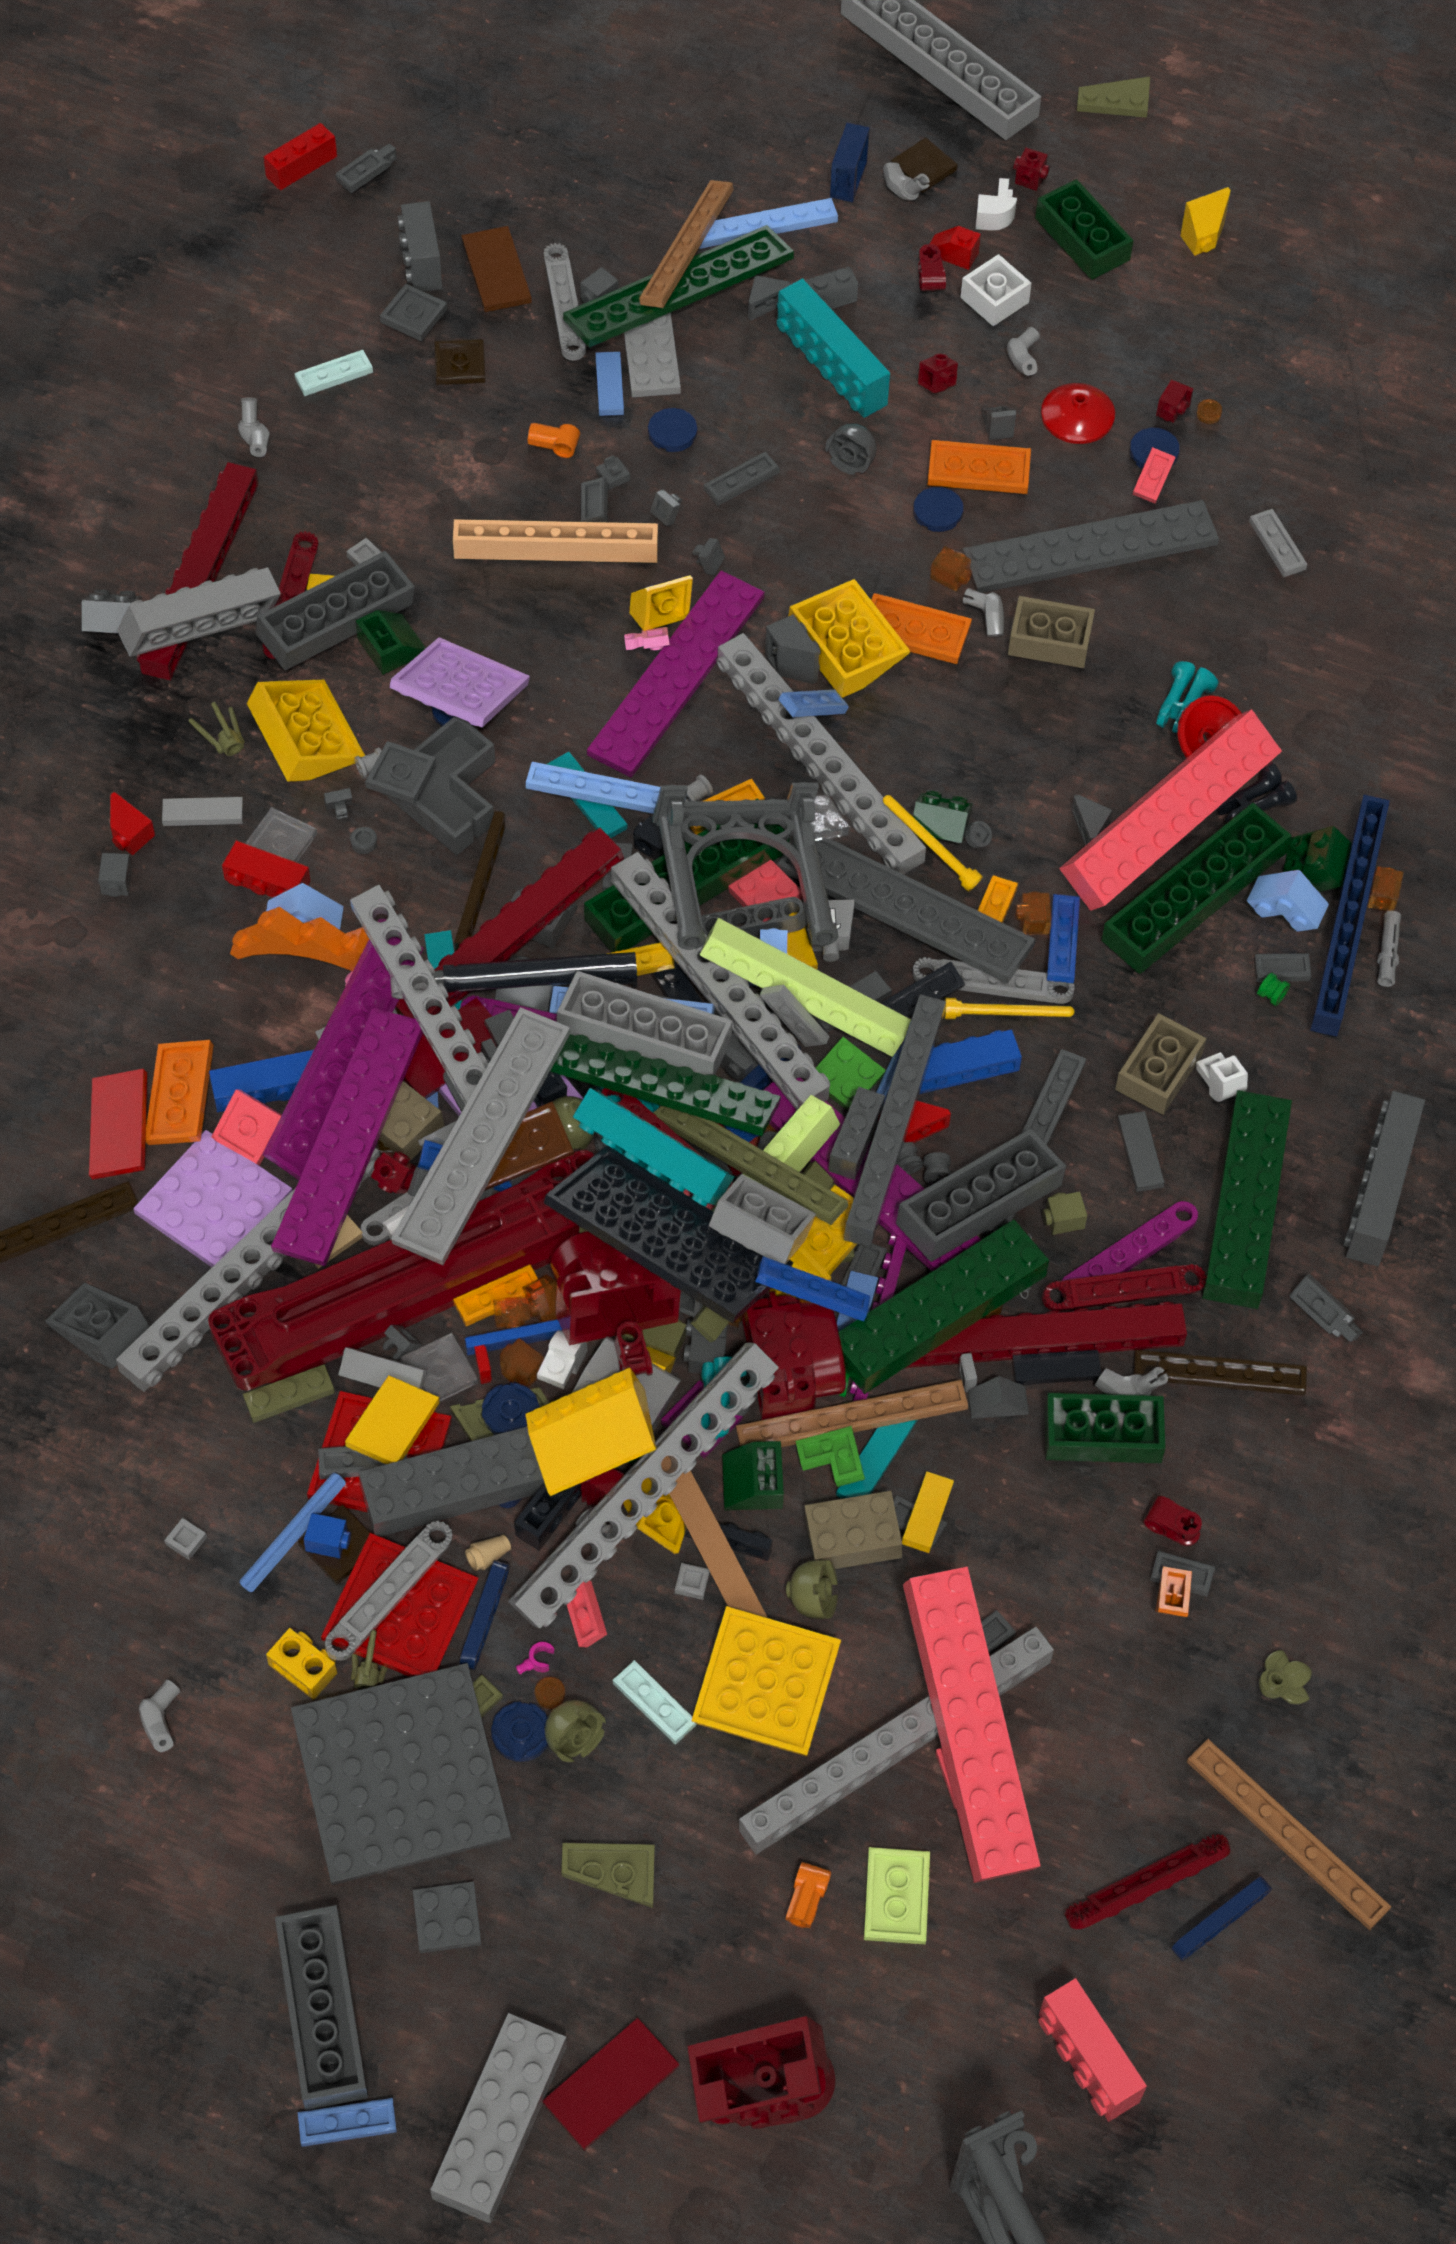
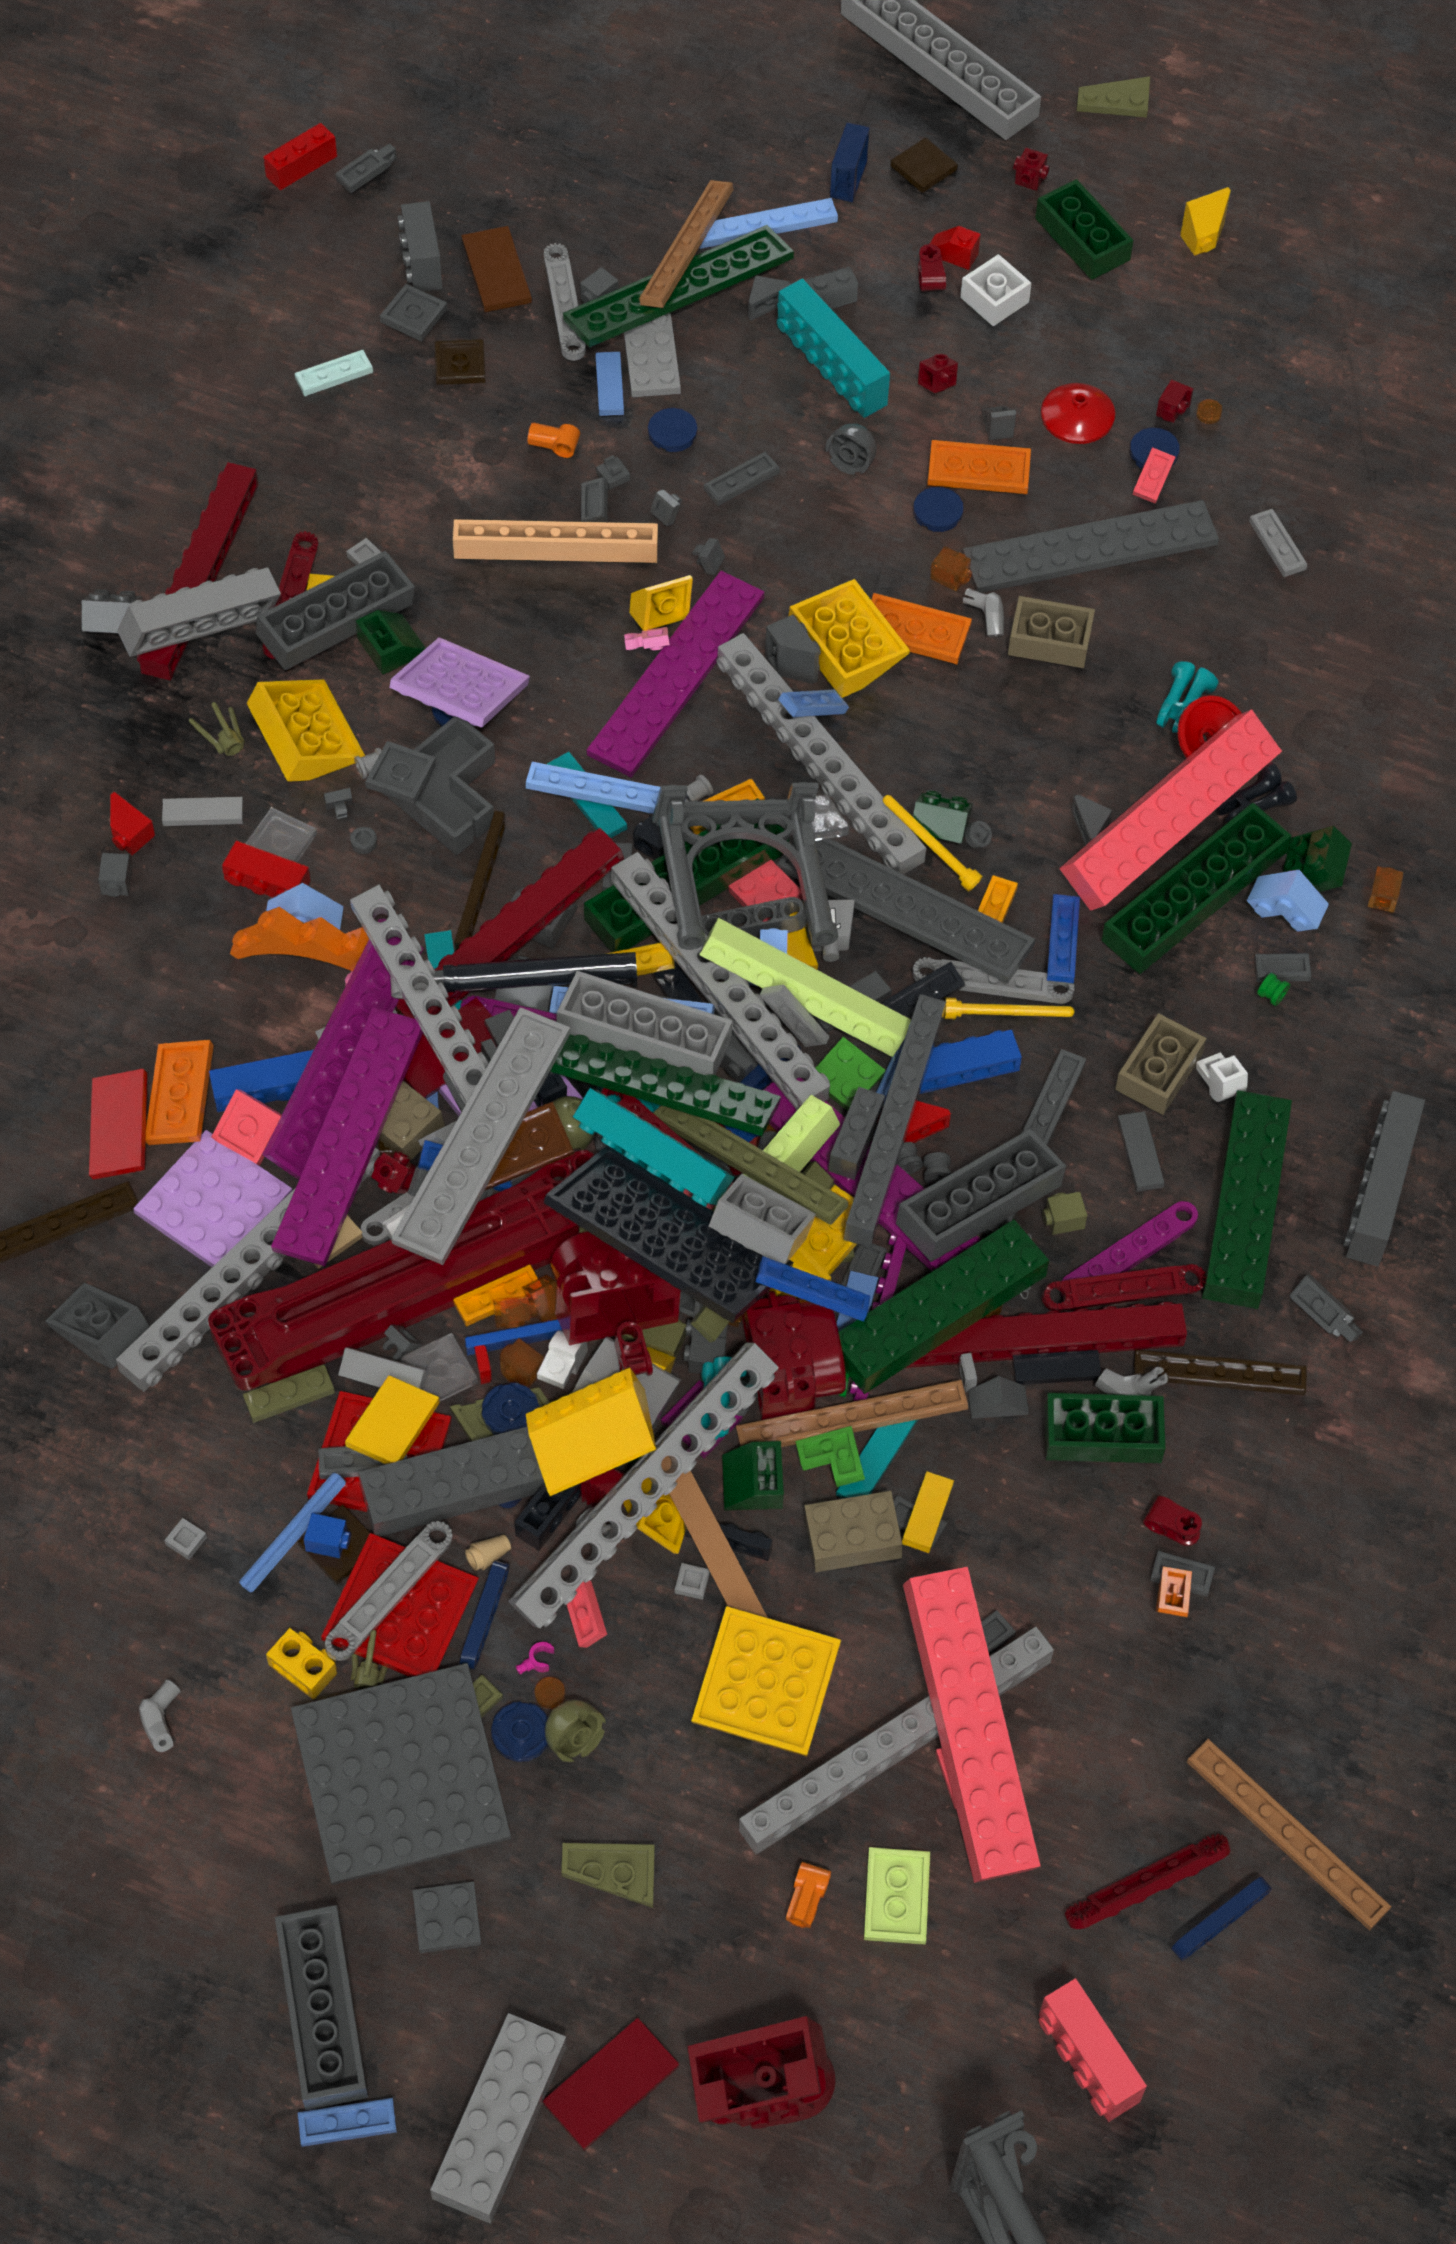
light grey arm [238,397,270,457] -> none
light aqua tile [613,1660,697,1745] -> none
olive cylinder [786,1560,838,1620] -> none
light grey arm [883,163,930,201] -> none
white brick [975,178,1017,230] -> none
light grey arm [1007,327,1040,376] -> none
clear orange brick [1016,891,1052,935] -> none
olive plate [1259,1650,1312,1705] -> none
dark blue brick [1310,795,1390,1037] -> none
light grey pin [1377,910,1401,987] -> none

